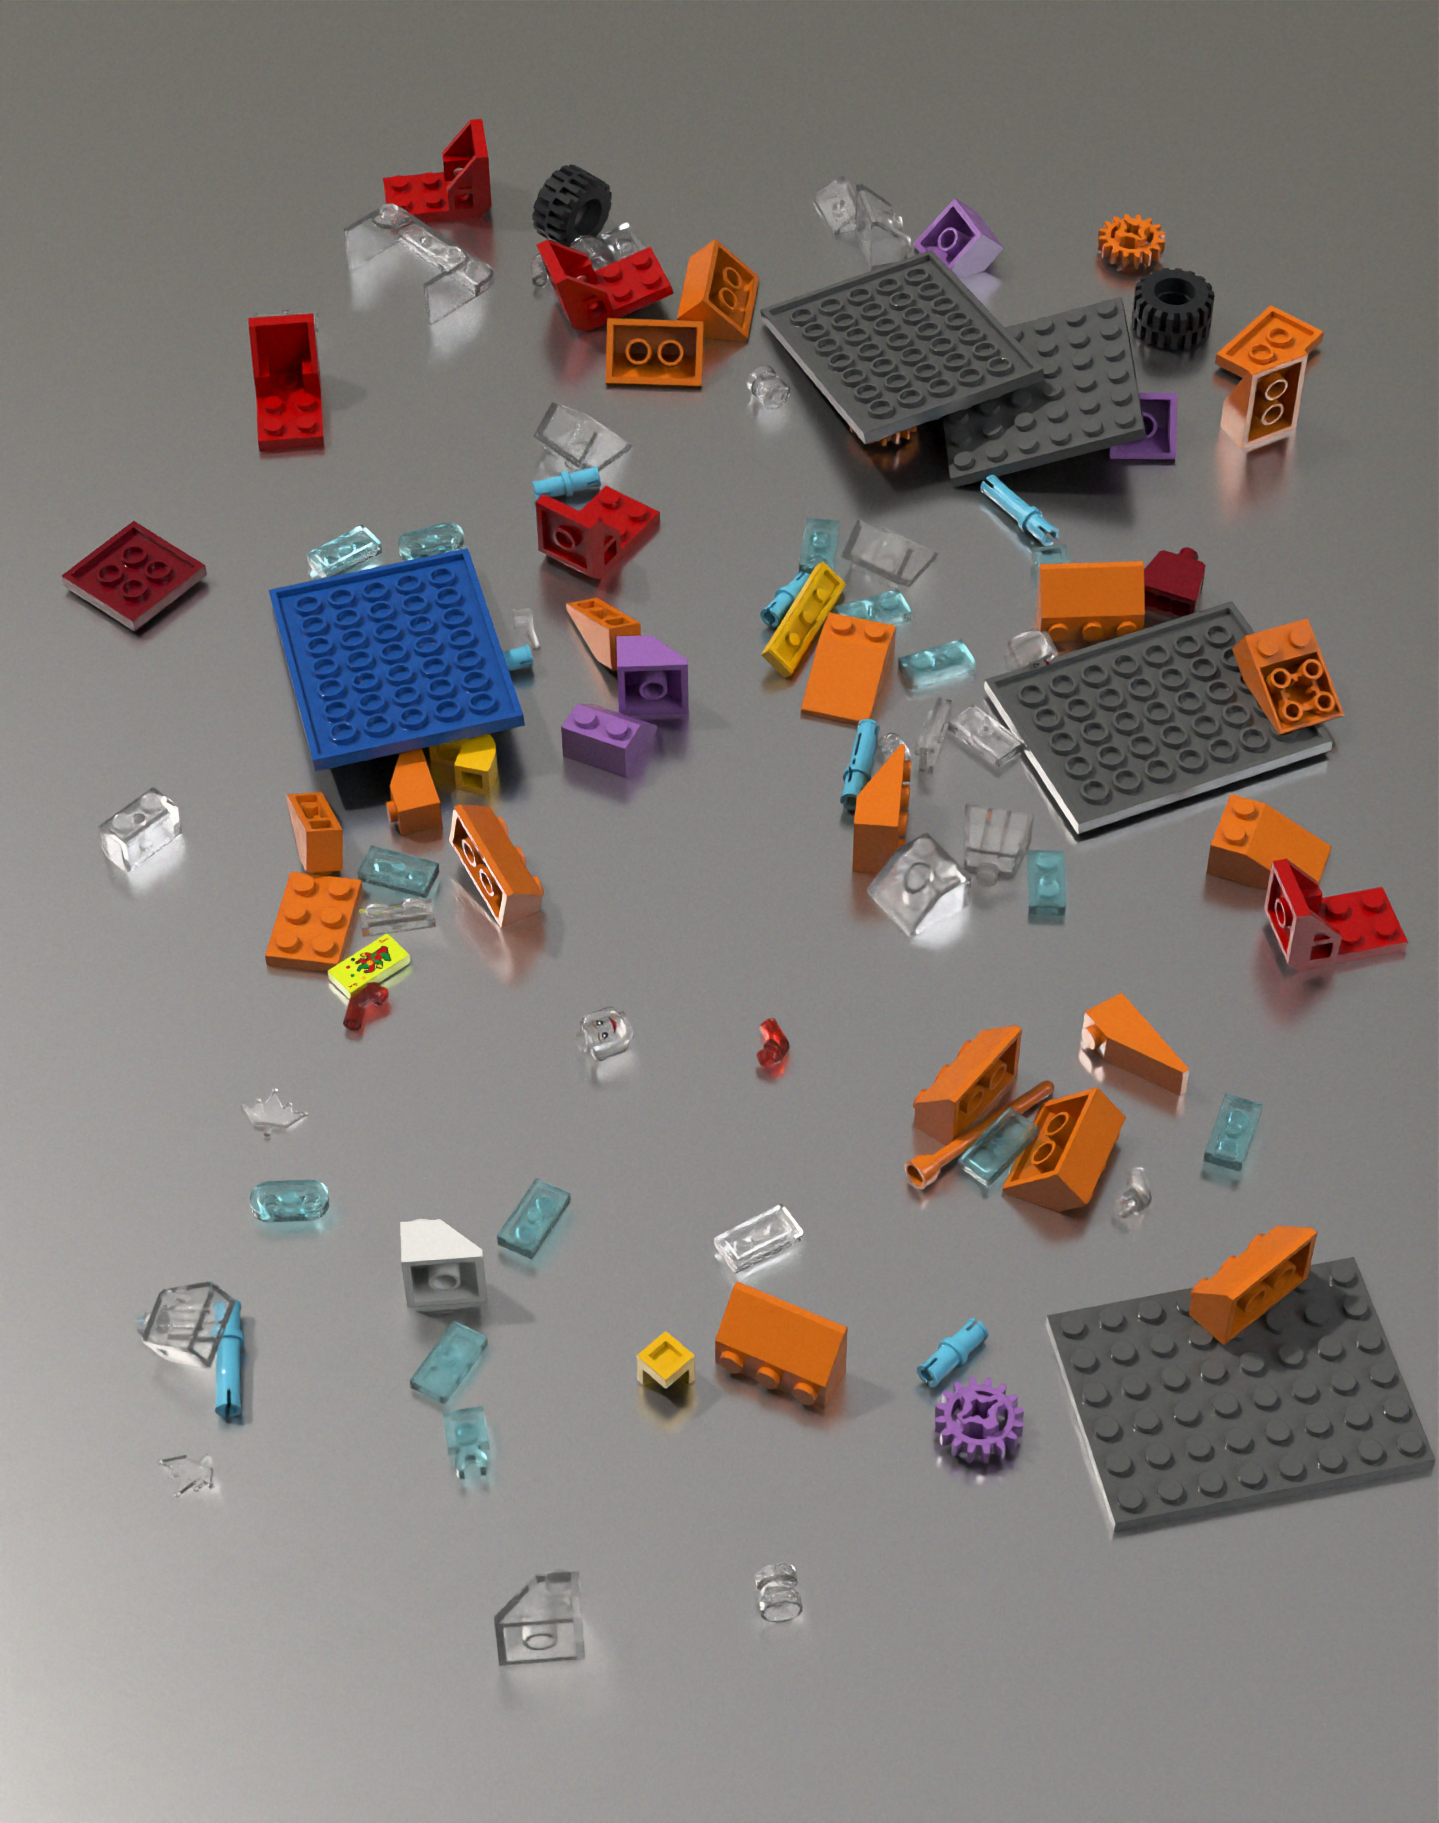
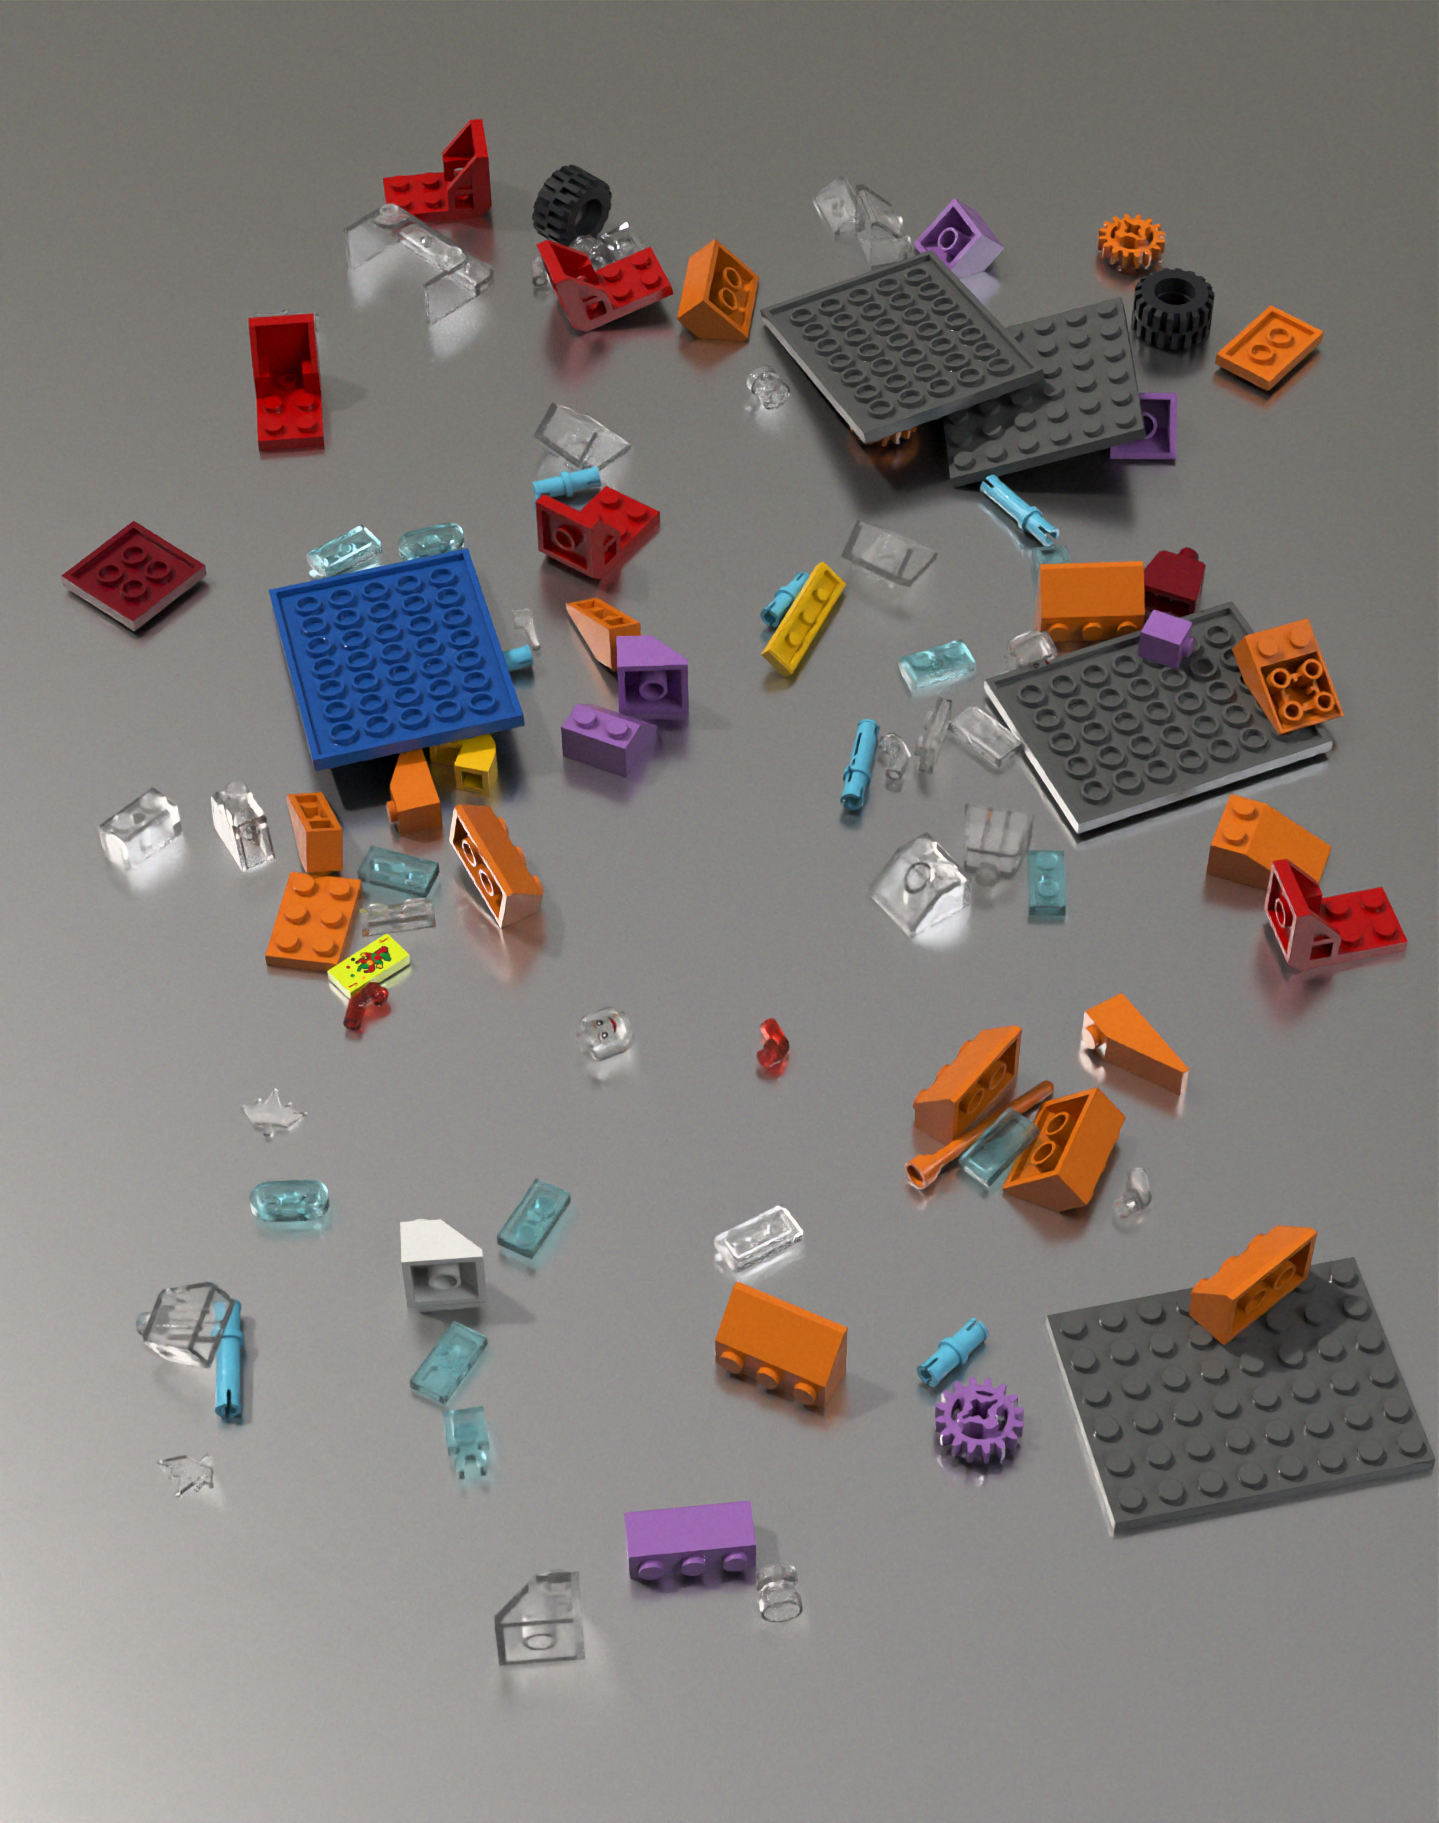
orange slope [605,318,705,386] -> none
yellow panel [637,1331,695,1389] -> none
clear light blue plate [799,518,840,575] -> none
orange slope [801,612,896,725] -> none
clear light blue plate [835,589,912,626] -> none
orange slope [852,745,912,874] -> none
clear light blue plate [1203,1093,1263,1172] -> none
orange slope [1220,350,1308,449] -> none
none -> clear torso [211,781,275,871]
none -> medium lavender brick [624,1501,756,1580]
none -> medium lavender brick [1138,610,1195,669]

